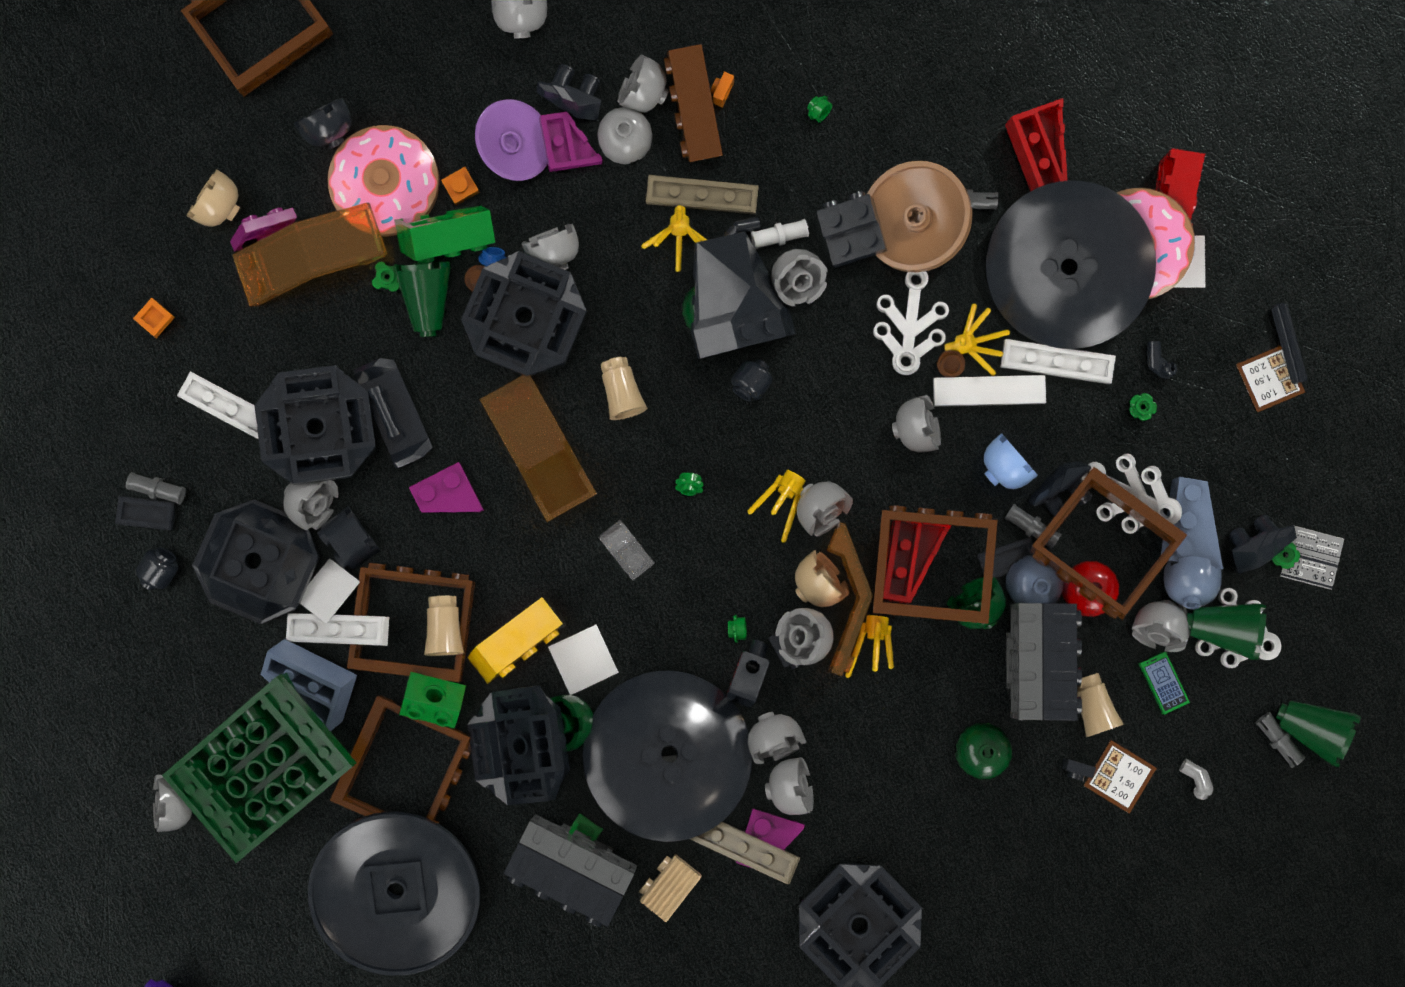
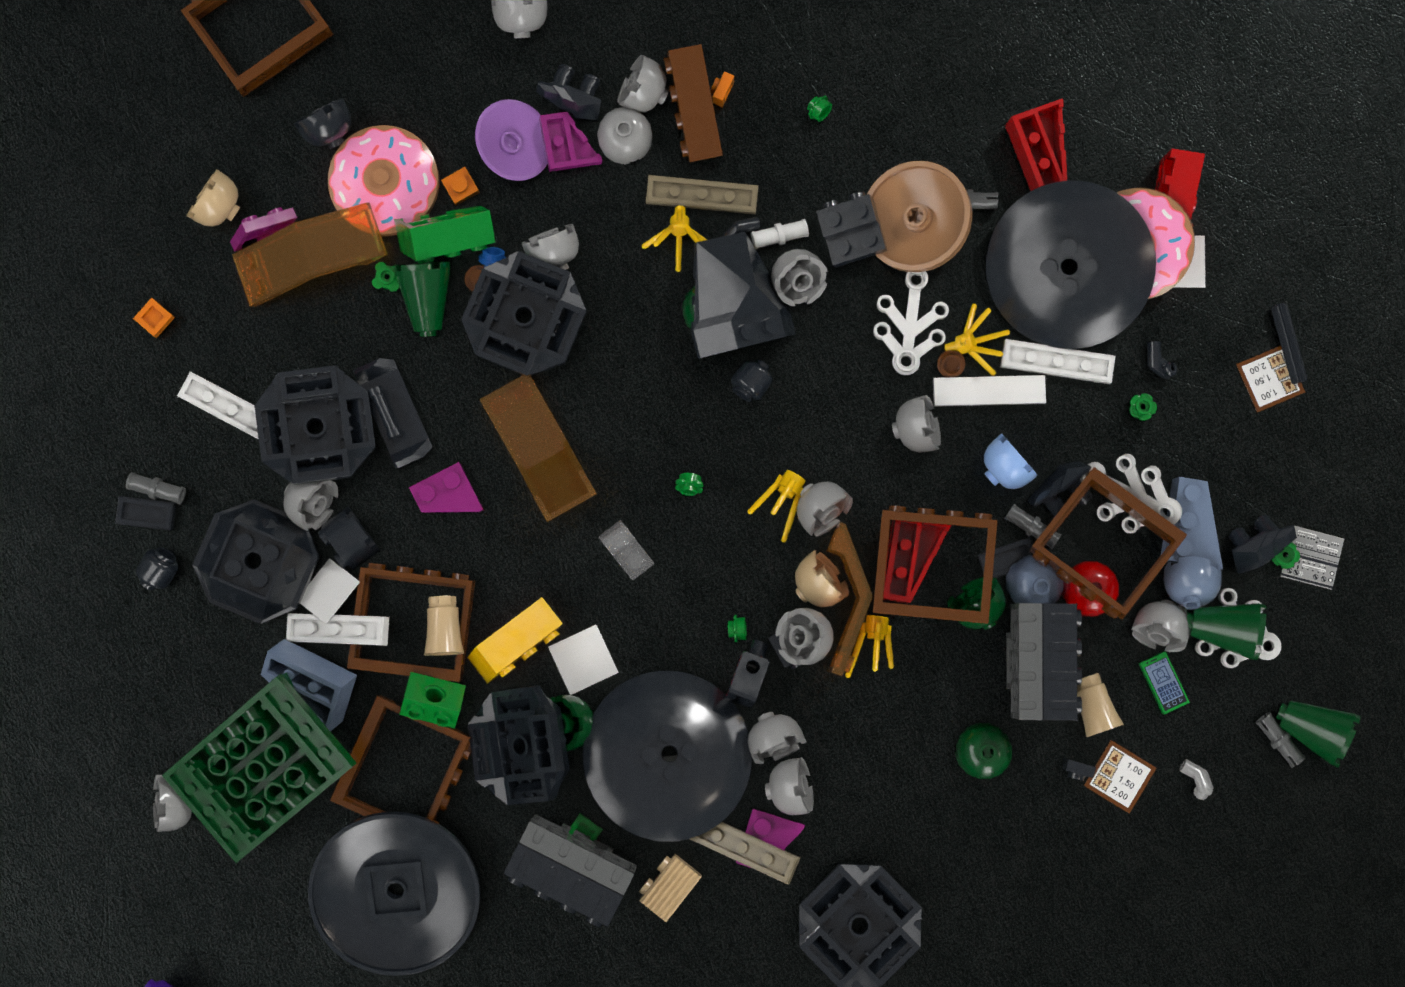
tan plant [601,357,647,420] -> none

